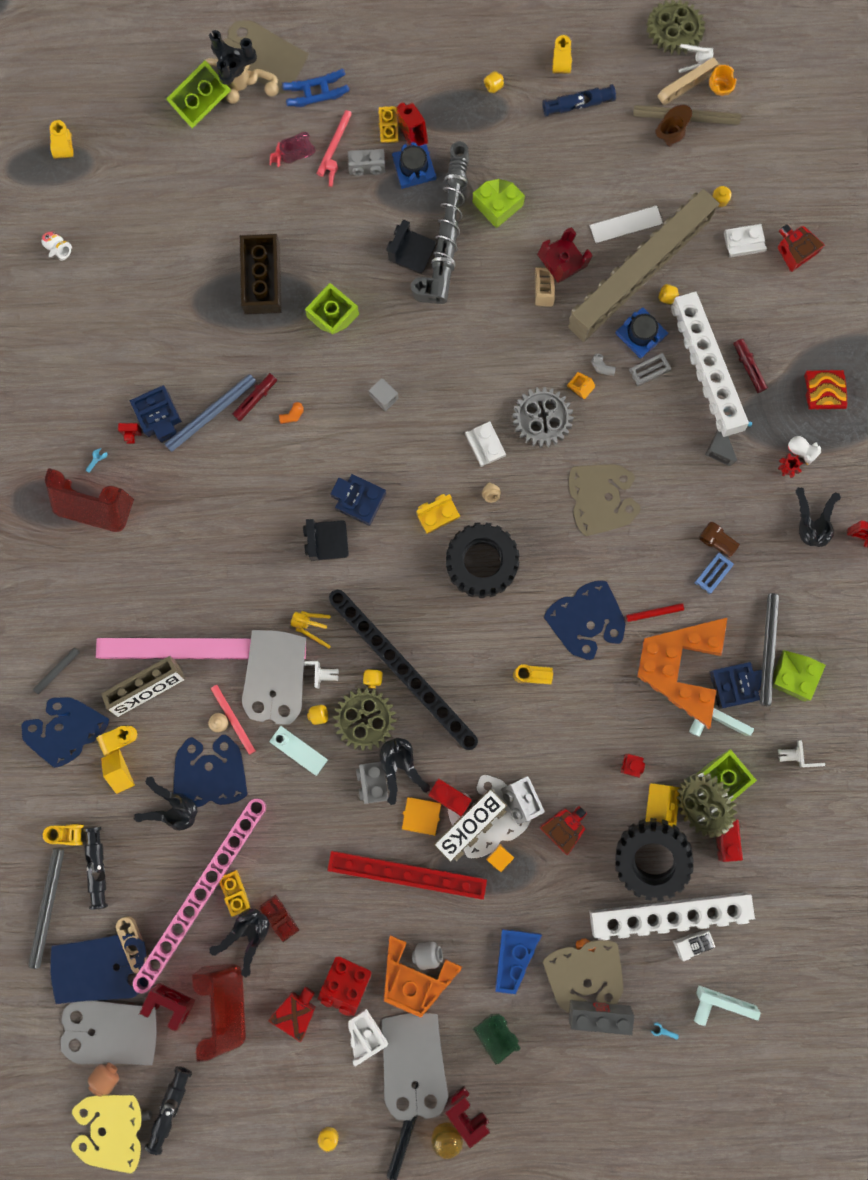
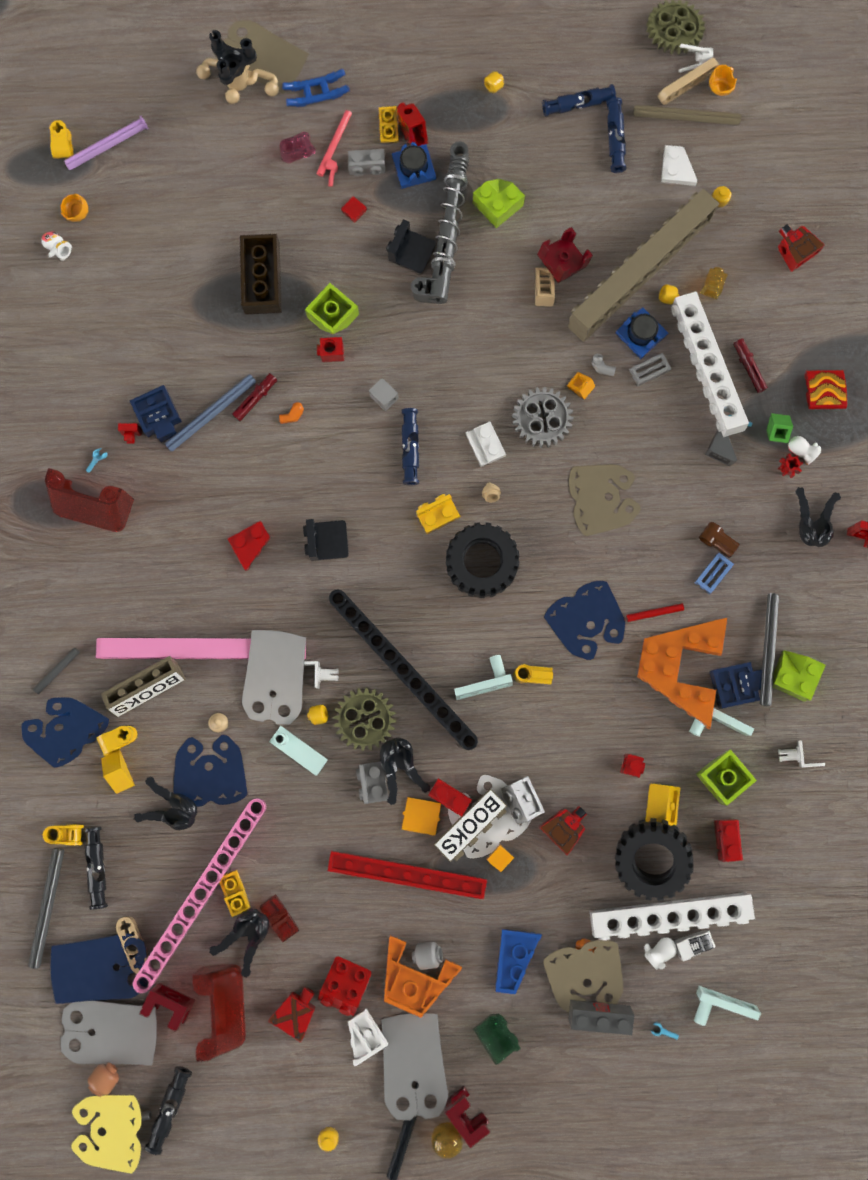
lime slope [166,60,231,128] -> none
coral bar [210,685,256,755] -> none
coral hand [269,142,282,167] -> none
yellow plant [291,611,331,649] -> none
dark blue piece [330,474,386,526] -> none
yellow piece [363,669,383,689] -> none
yellow piece [552,35,572,73] -> none
white sticker [590,206,663,243] -> none
reddish brown piece [656,105,692,147] -> none
olive gear [677,772,737,838] -> none
white plate [724,224,767,258] -> none
none -> light orange hair [60,193,89,222]
none -> lavender axle [64,115,149,170]
none -> red wing [228,521,270,571]
none -> red brick [317,337,344,362]
none -> red tile [341,196,367,223]
none -> dark blue piece [402,408,419,485]
none -> light aqua piece [454,655,513,700]
none -> dark blue piece [607,97,626,173]
none -> white animal [644,937,678,970]
none -> white wing [661,145,697,186]
none -> clear yellow brick [700,267,728,300]
none -> bright green brick [766,413,793,443]

